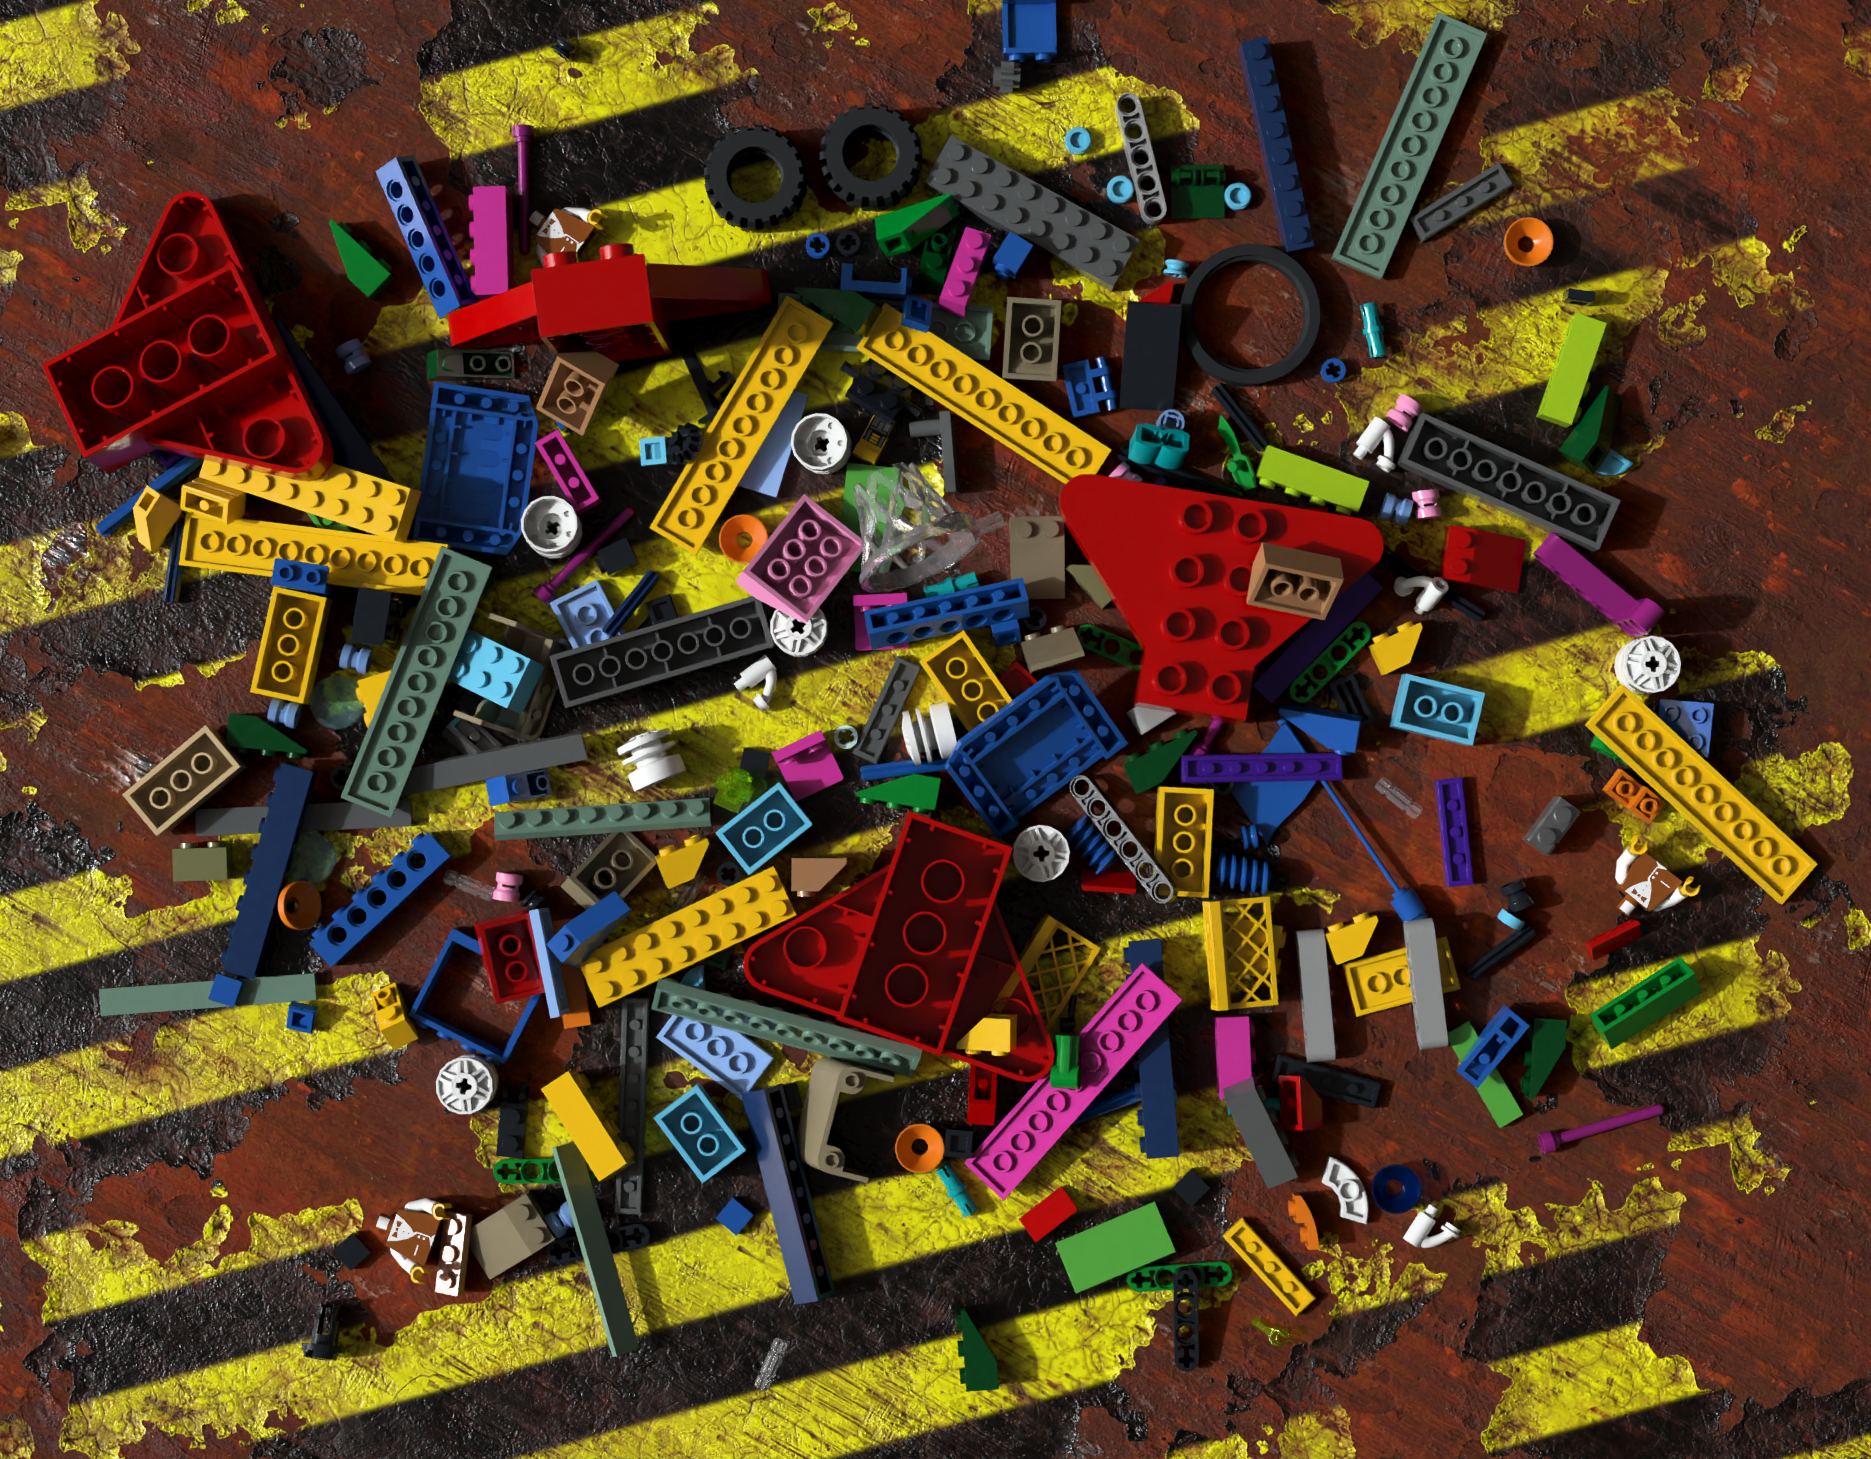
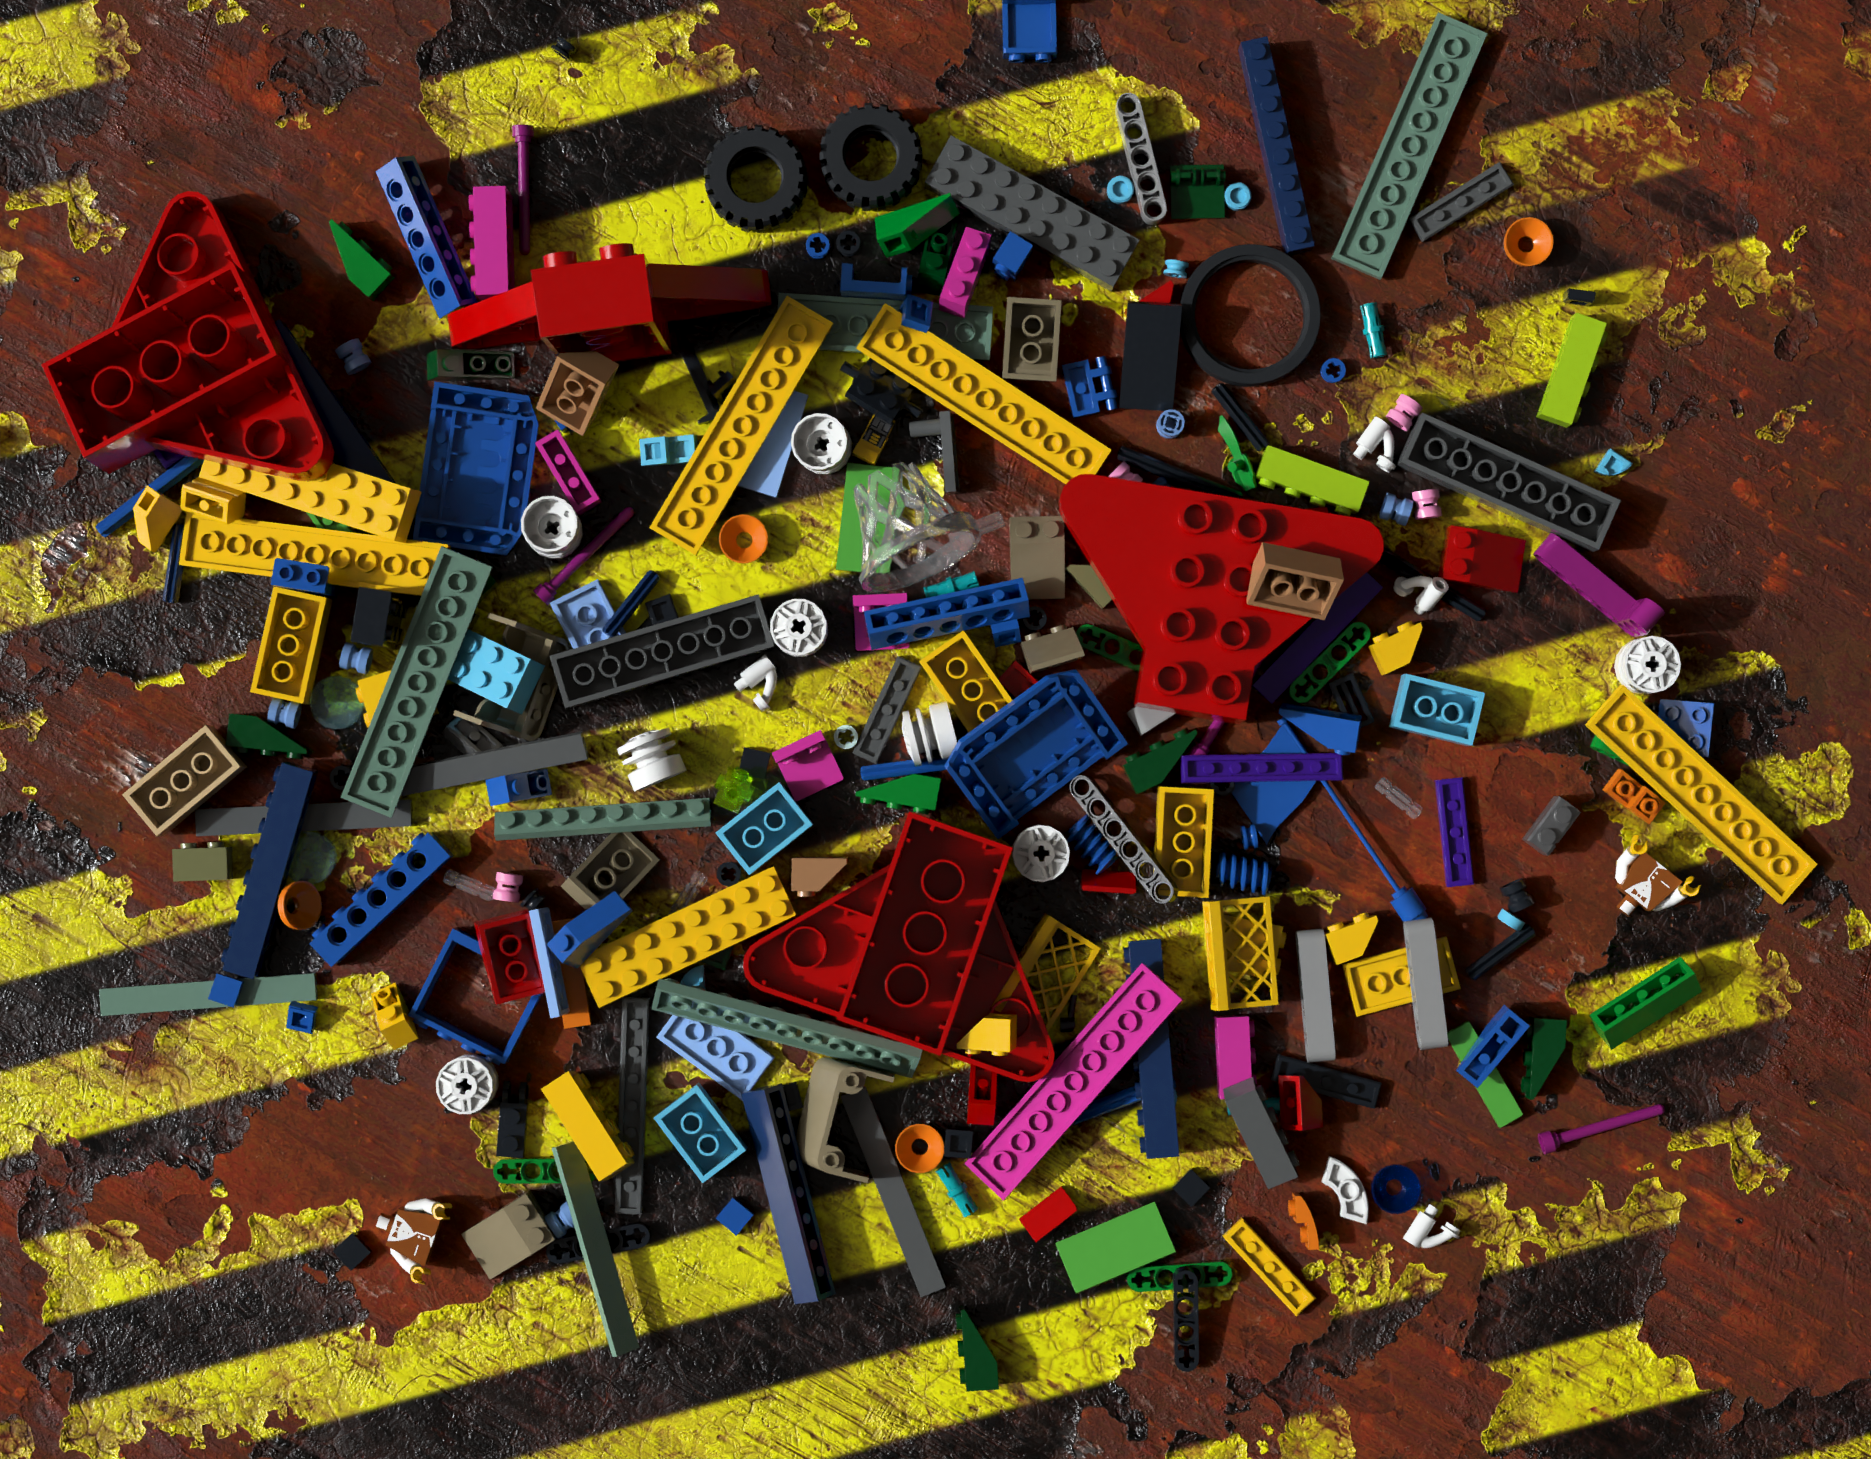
black piece [301,1303,346,1361] -> none
nougat plate [435,1210,472,1296] -> none
torso [528,207,608,268] -> none
black brick [595,538,640,577] -> none
yellow slope [654,834,709,889] -> none
black gear [665,422,703,464] -> none
bright pink slope [735,494,868,624] -> none
clear axle [754,1338,787,1391] -> none
dark green slope [793,287,882,337] -> none
dark grey gear [993,61,1021,94] -> none
green piece [1050,1035,1082,1090] -> none
medium azure tile [1065,127,1092,155] -> none
teal brick [1128,424,1190,469] -> none
clear neon green hand [1251,1318,1289,1346] -> none
dark green slope [1559,385,1620,474] -> none
red slope [1585,919,1641,960] -> none
none -> dark grey tile [840,1086,946,1297]

